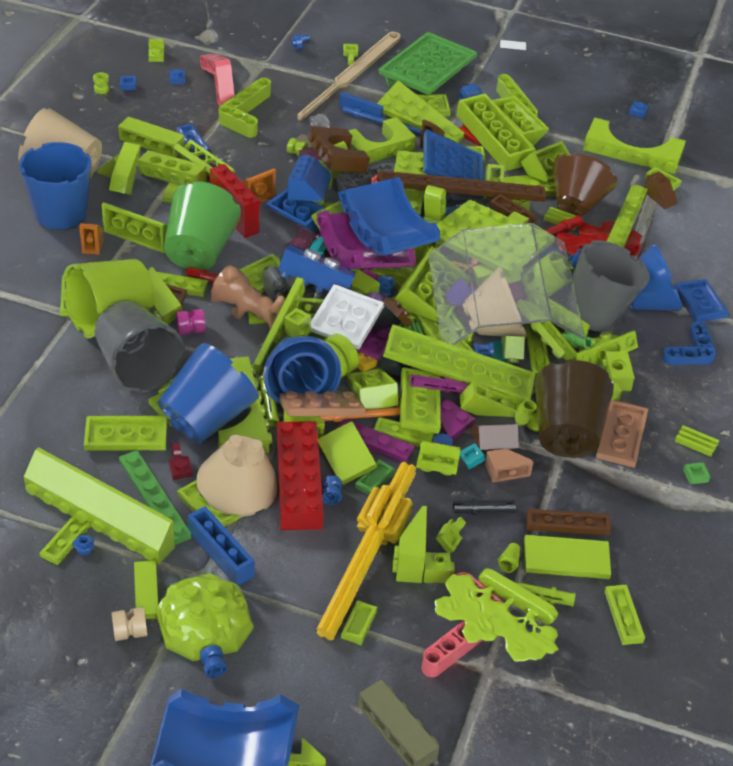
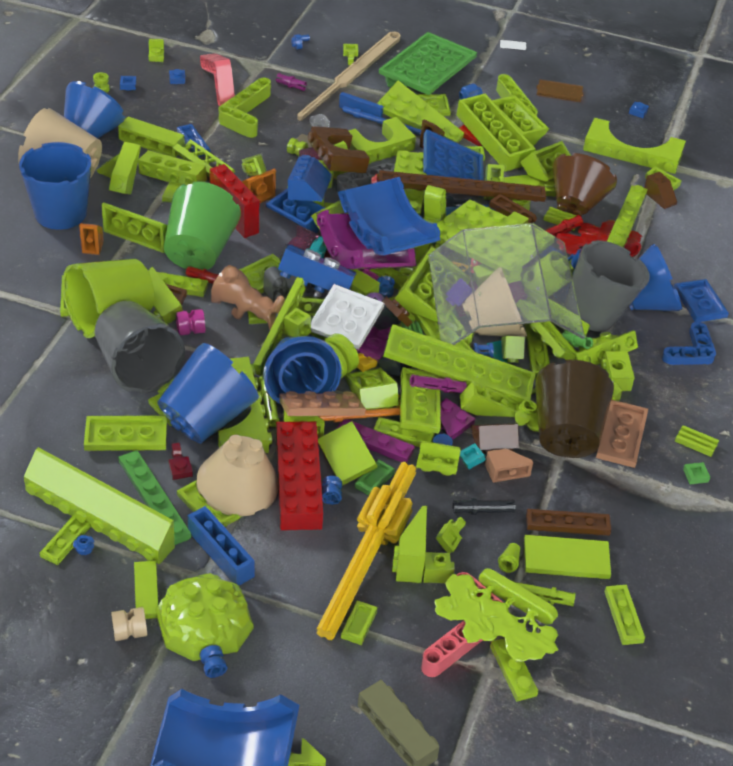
none -> blue cone [64,81,125,138]
none -> lime slope [241,154,267,176]
none -> magenta pin [276,73,307,91]
none -> lime plate [490,638,538,702]
none -> clear orange piece [536,79,583,102]

